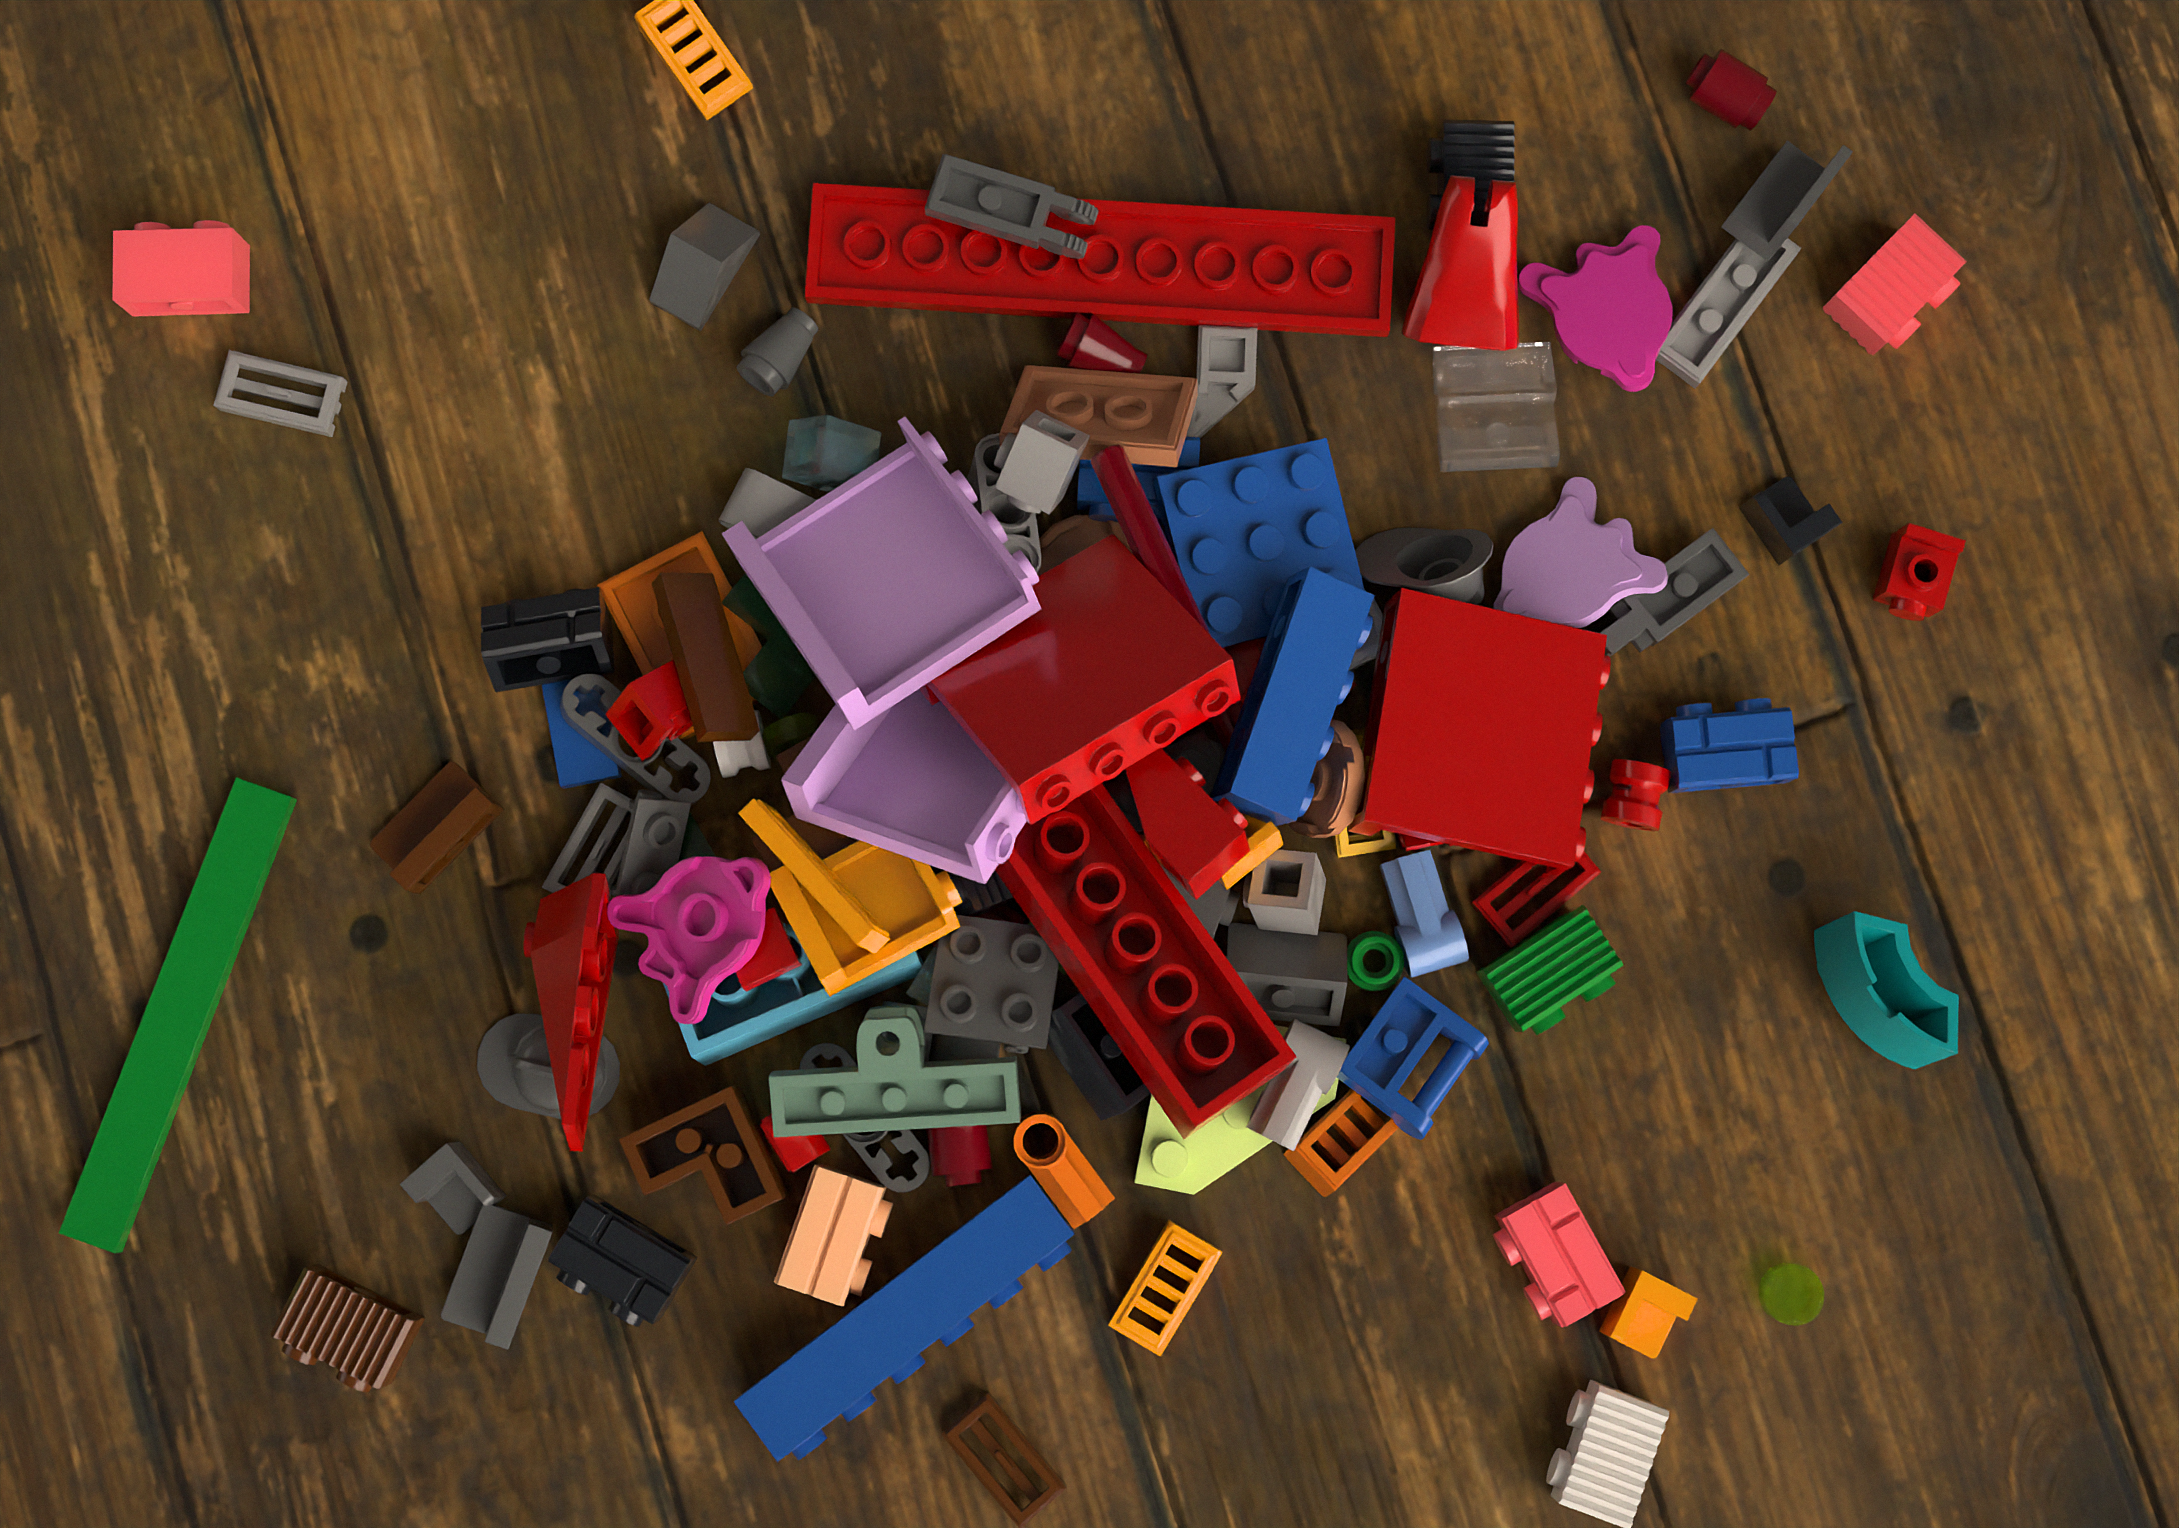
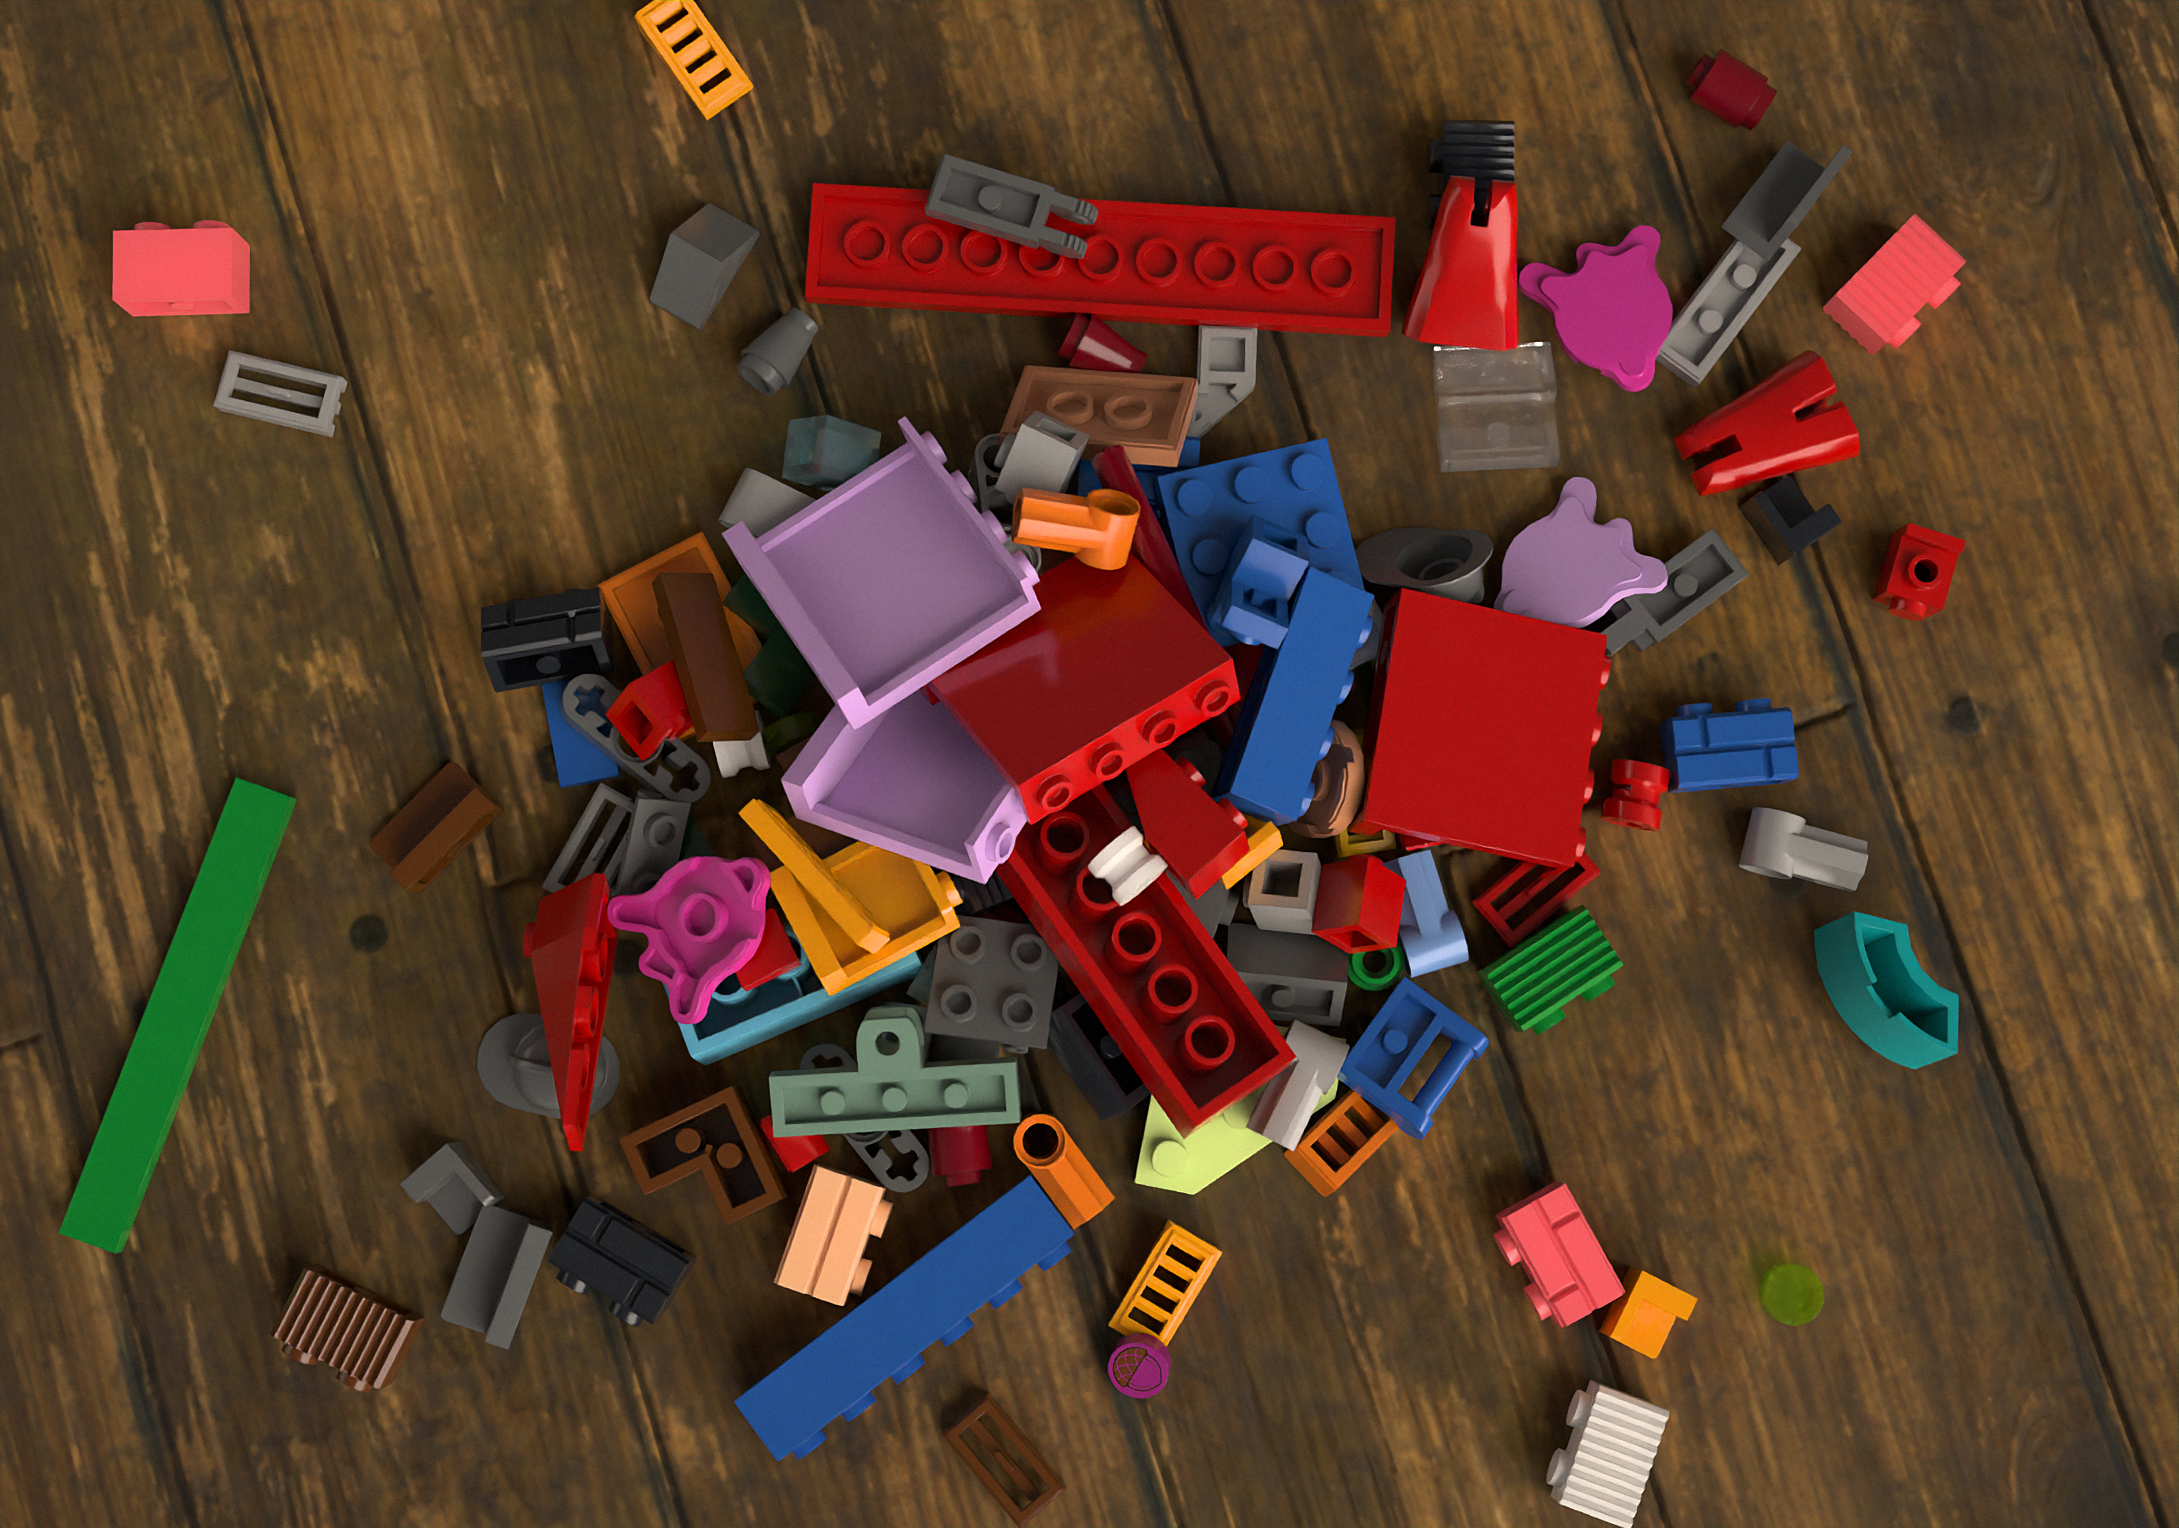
none -> orange piece [1011,487,1141,570]
none -> white wheel [1088,826,1168,906]
none -> magenta tile [1108,1333,1171,1398]
none -> blue brick [1211,514,1309,649]
none -> red brick [1311,854,1406,954]
none -> red piece [1672,350,1860,497]
none -> light grey piece [1739,807,1869,892]

